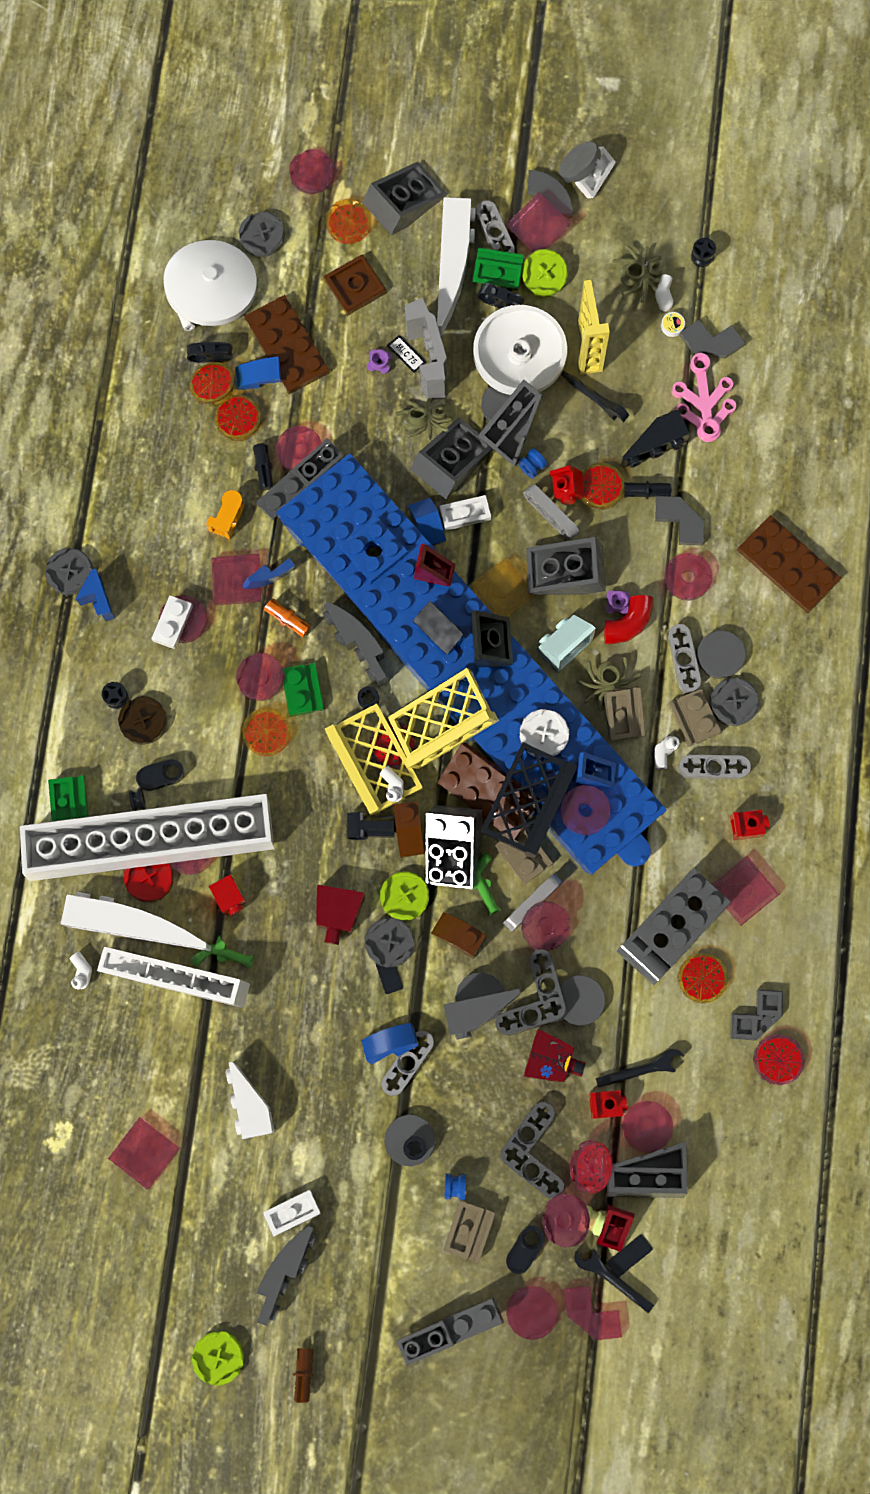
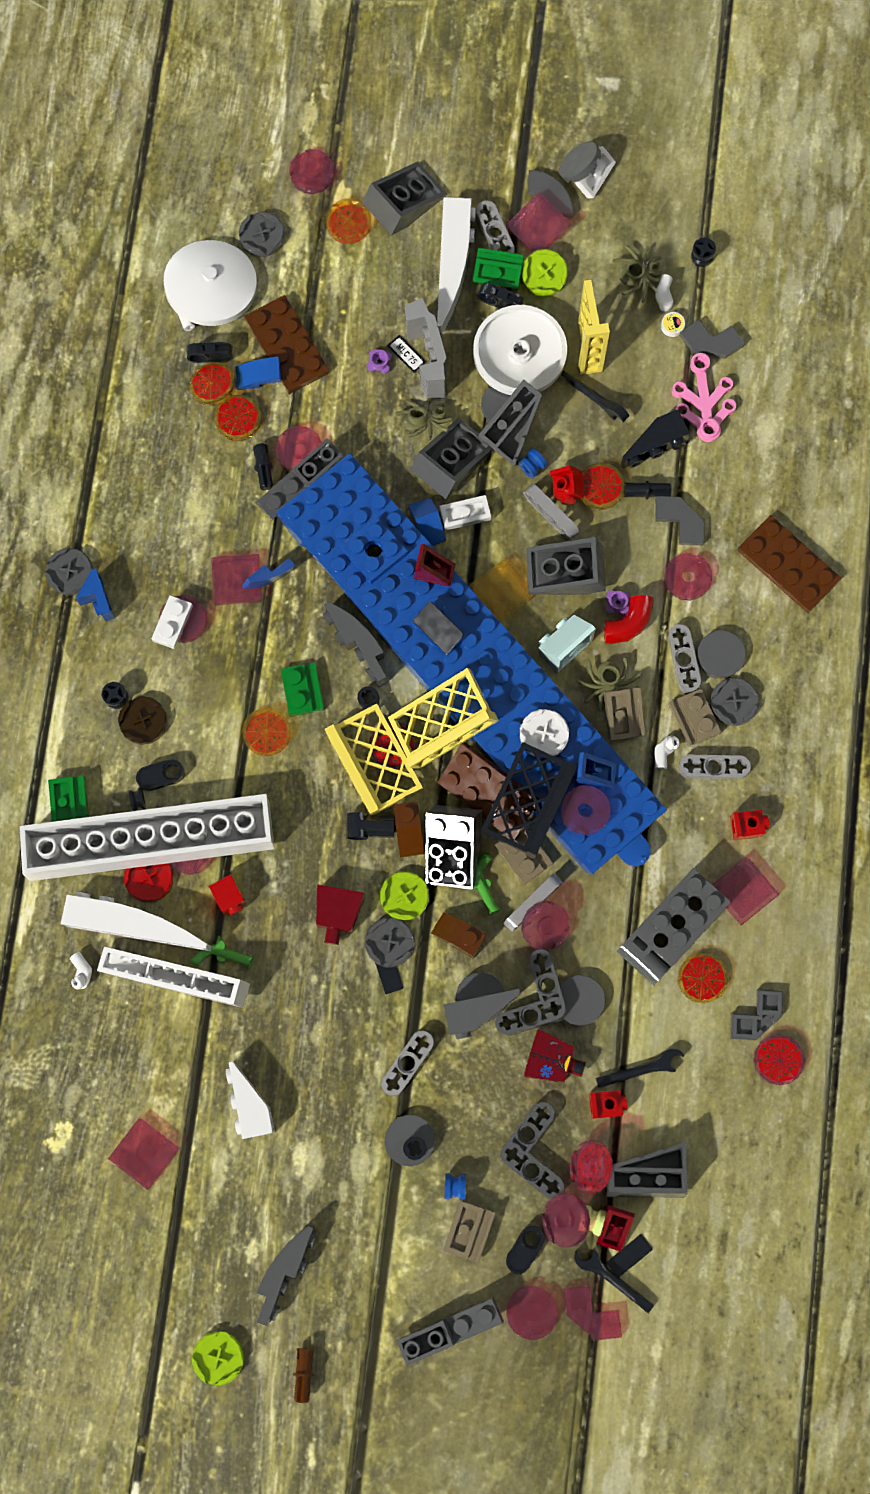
light orange leg [206,490,244,539] -> none
clear pink tile [236,653,285,701] -> none
white plate [263,1190,321,1236] -> none
orange pin [264,598,312,638] -> none
reddish brown tile [323,254,387,316] -> none
blue slope [361,1023,419,1065] -> none
white arm [380,766,404,802] -> none
pearl dark grey slope [472,610,513,668] -> none
clear pink tile [622,1101,673,1152] -> none

